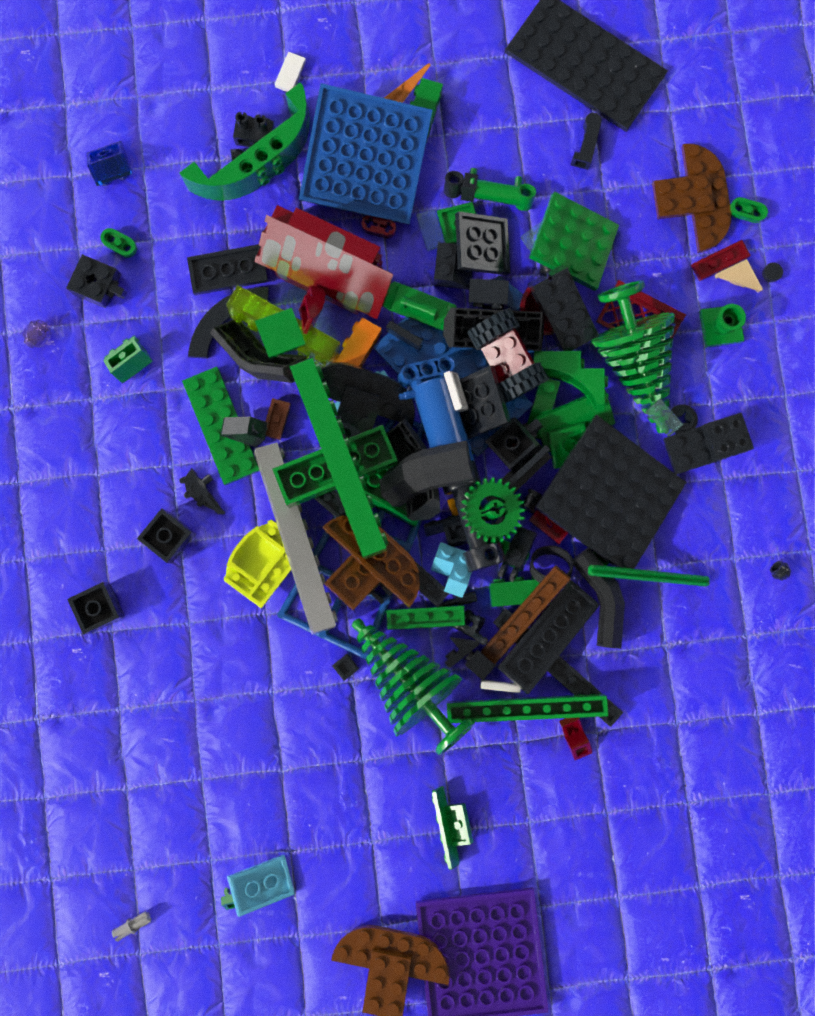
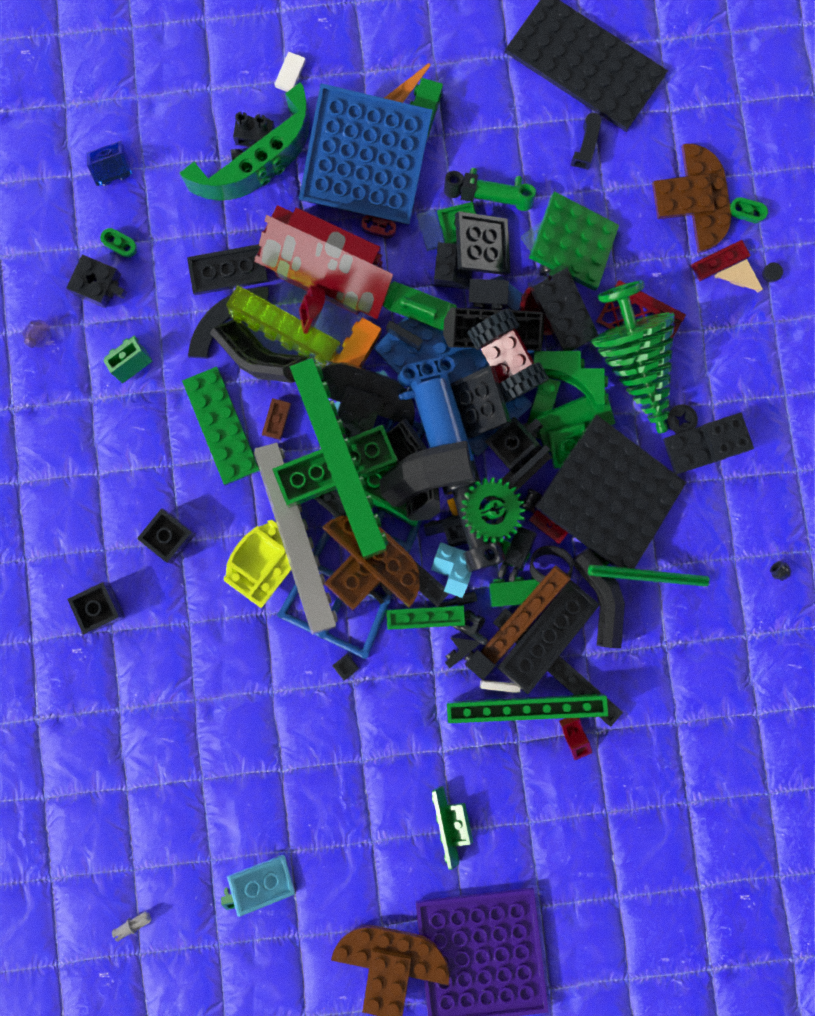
black piece [179,468,225,514] -> none
black slope [220,416,268,447] -> none
green tile [255,308,306,359] -> none
green plant [352,618,475,756] -> none
white tile [444,371,468,412] -> none
clear light blue tile [645,399,683,437] -> none
green plant [699,304,746,348] -> none

